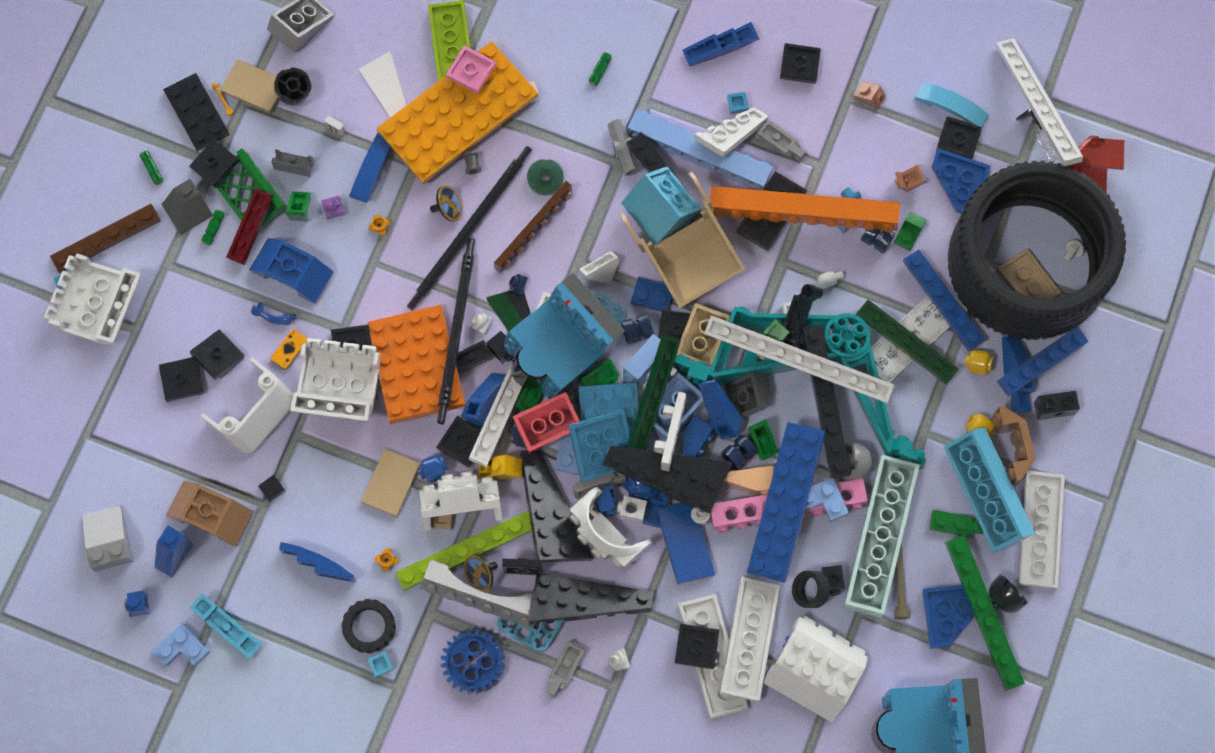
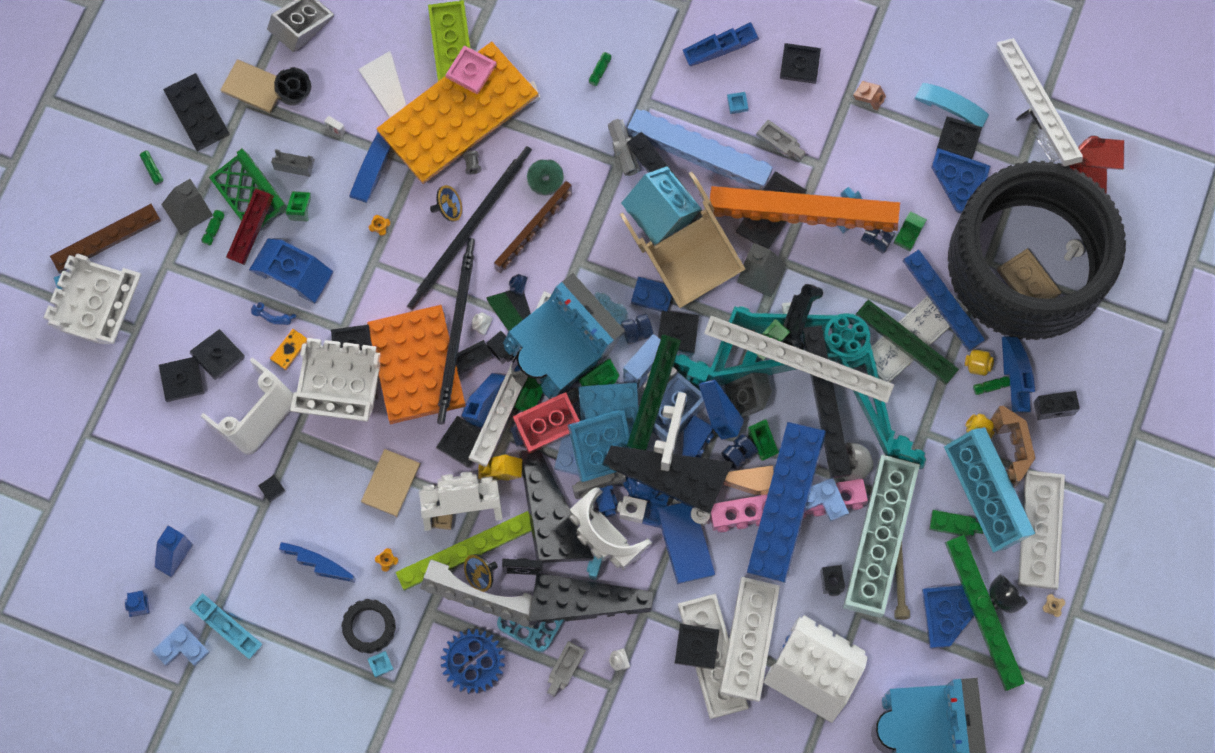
slope [82,505,134,572] -> none
medium nougat slope [166,481,254,547] -> none
black plate [189,139,240,188] -> none
light orange hinge [212,83,234,116] -> none
medium lavender tile [321,195,345,220] -> none
blue head [418,454,448,483] -> none
white slope [579,251,619,284] -> none
tan slope [677,303,731,367] -> none
white wing [694,107,769,157] -> none
black tyre [792,571,830,608] -> none
white cylinder [817,271,844,288] -> none
nougat bracket [895,165,927,192] -> none
blue plate [997,326,1088,397] -> none
none -> medium azure plate [586,556,602,580]
none -> dark grey slope [737,243,786,297]
none -> green axle [973,376,1010,395]
none -> tan plate [1043,594,1065,617]

